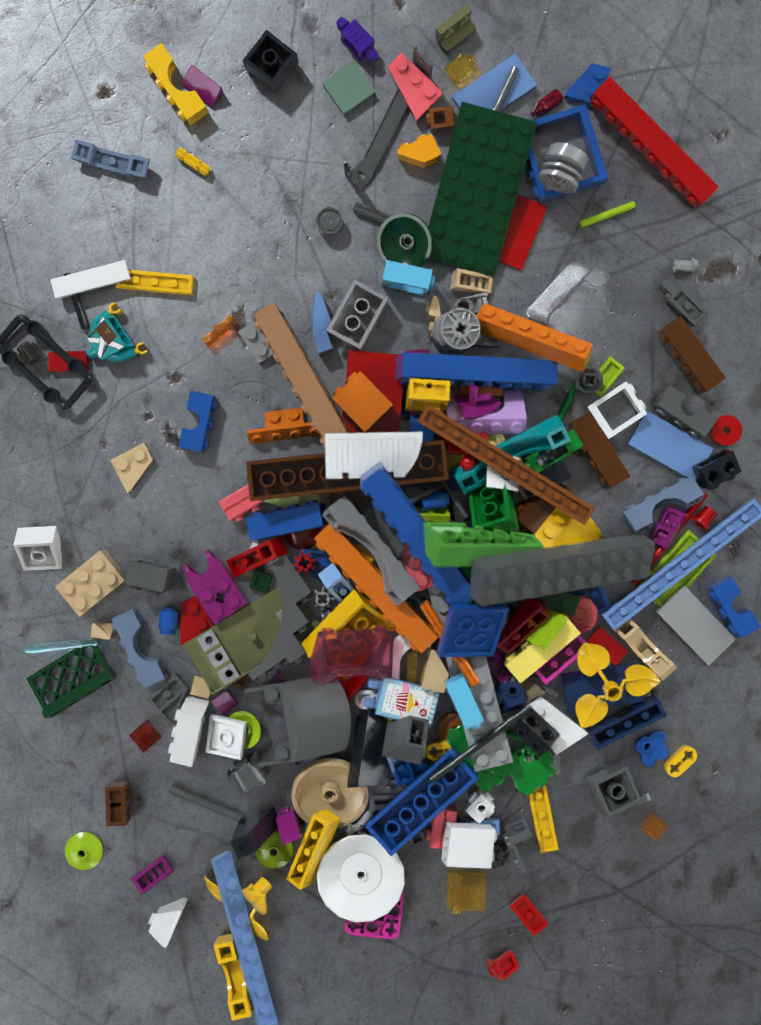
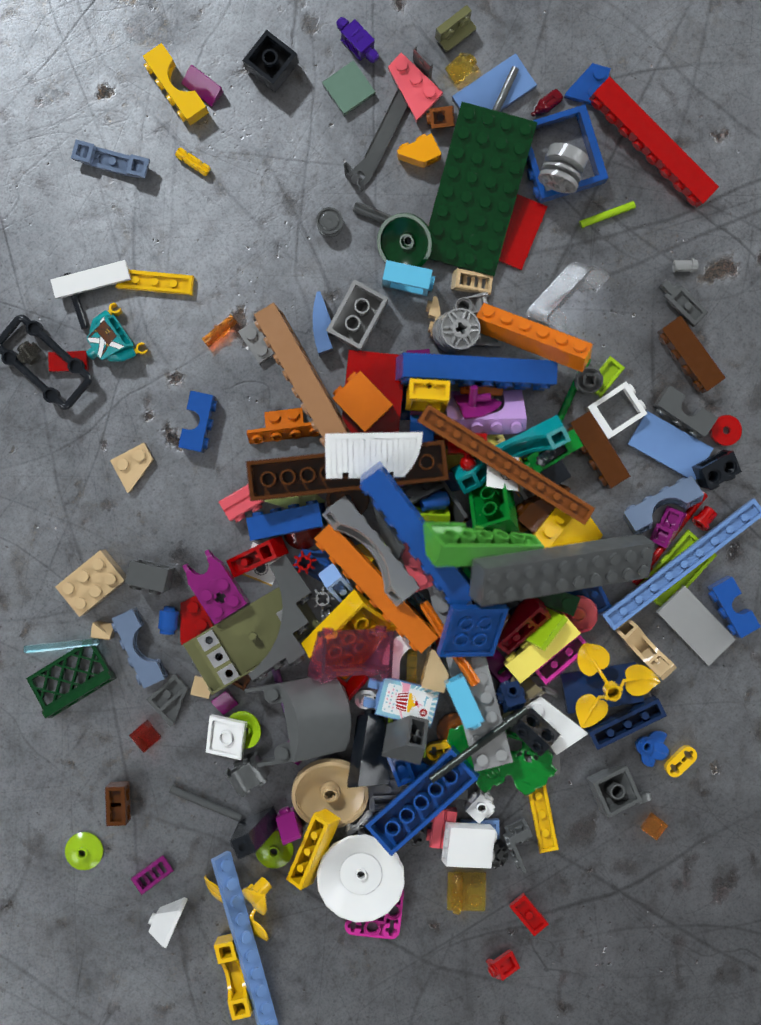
white slope [13,526,62,571] -> none
white wedge [168,694,210,767] -> none
dark green tile [249,569,273,593] -> none
red tile [586,626,629,665] -> none

